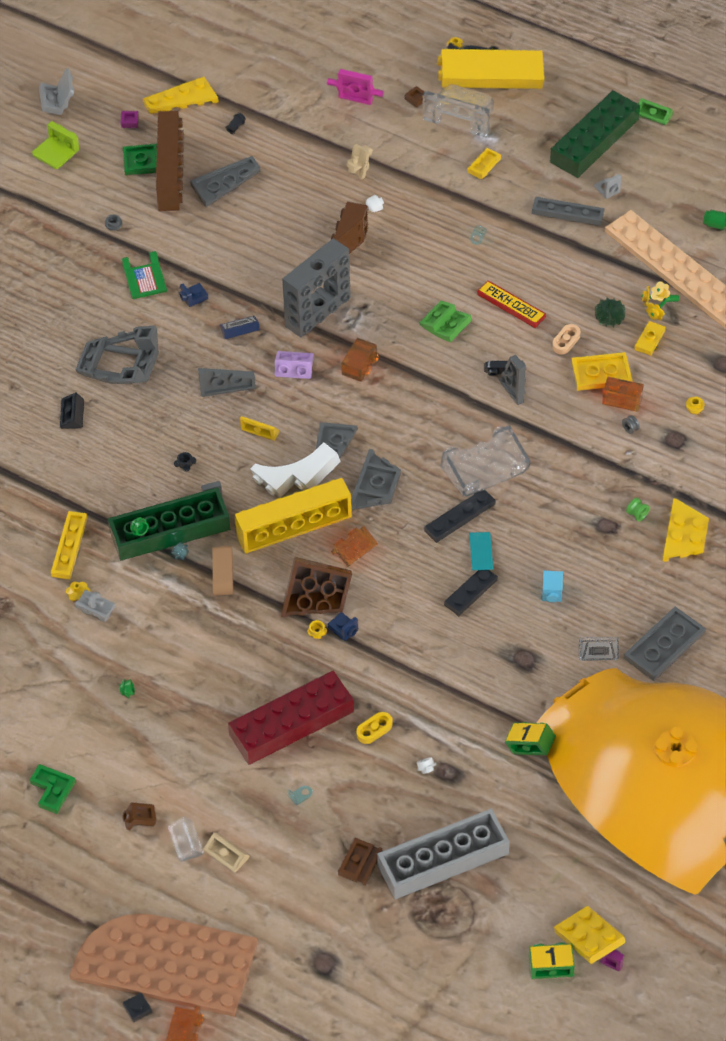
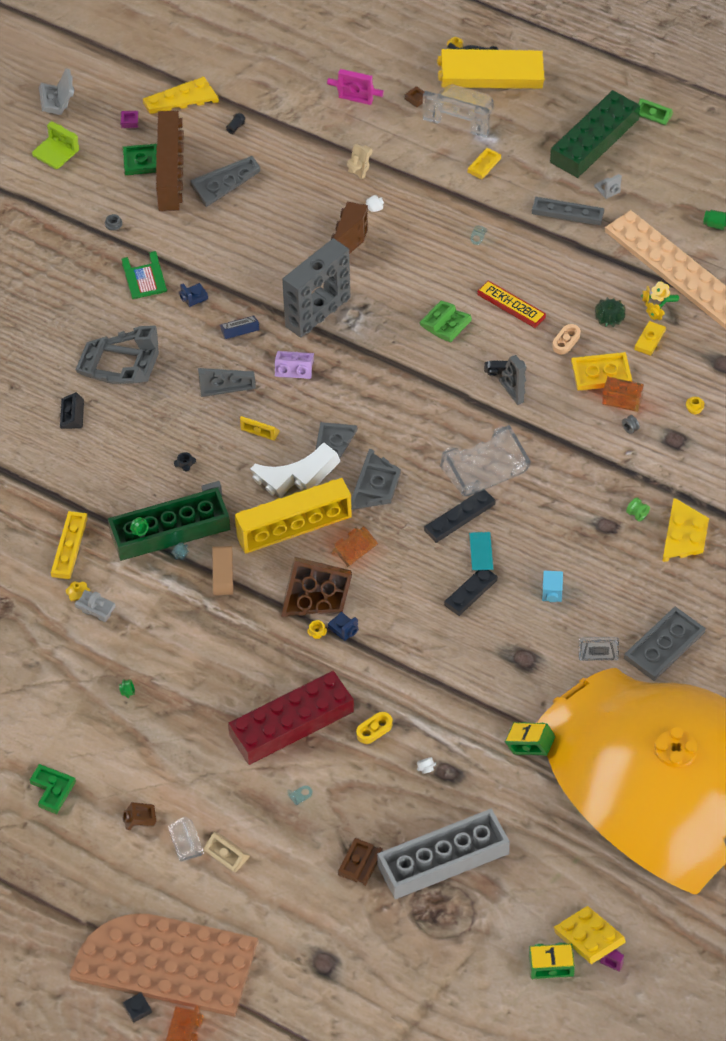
clear orange brick [341,338,379,382] -> none

